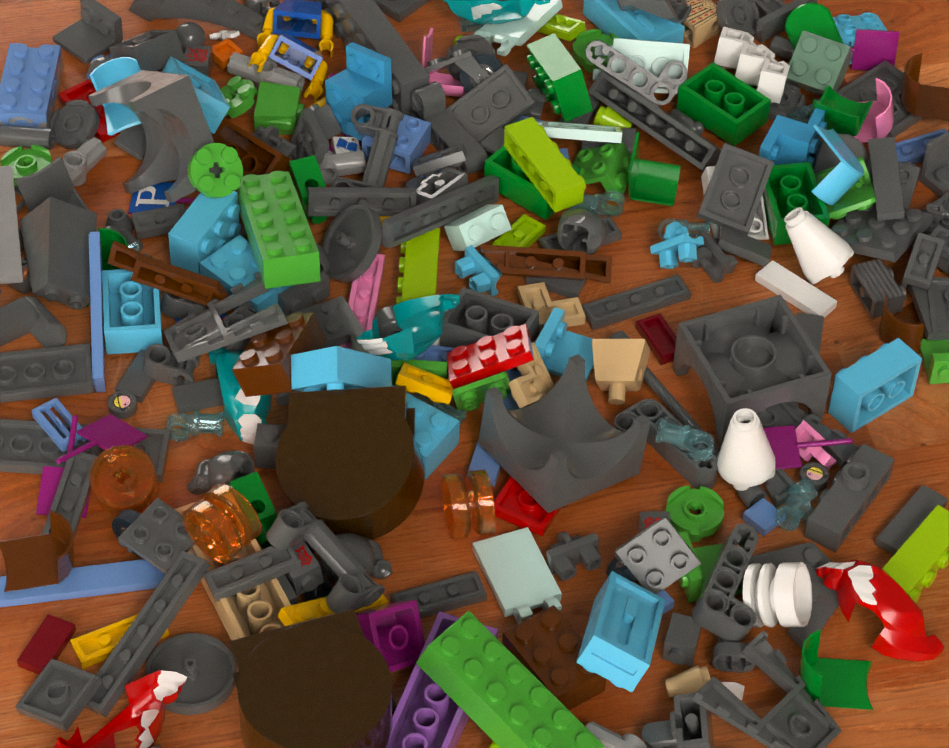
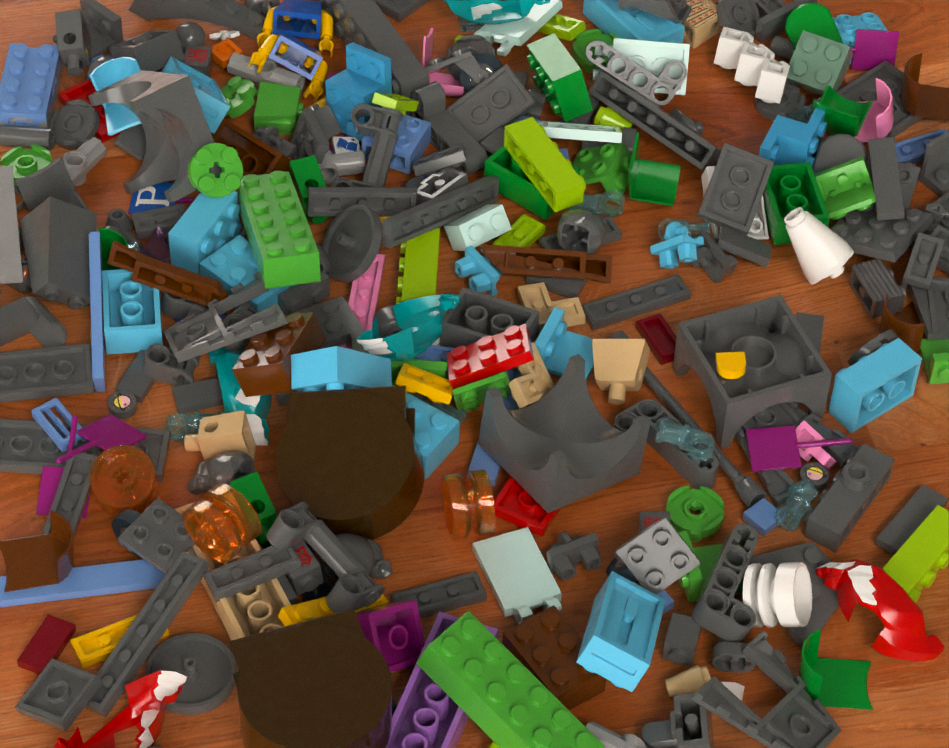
dark grey brick [254,423,287,469] -> none
green brick [676,62,771,146] -> none
white cone [717,408,775,491] -> none
white tile [755,260,837,318] -> none
medium azure piece [811,124,864,205] -> none
none -> dark grey torso [55,9,91,76]
none -> tile [140,226,170,263]
none -> tan torso [184,411,256,461]
none -> lime plate [372,92,419,115]
none -> yellow tile [715,352,746,379]
none -> dark grey tile [848,329,899,366]

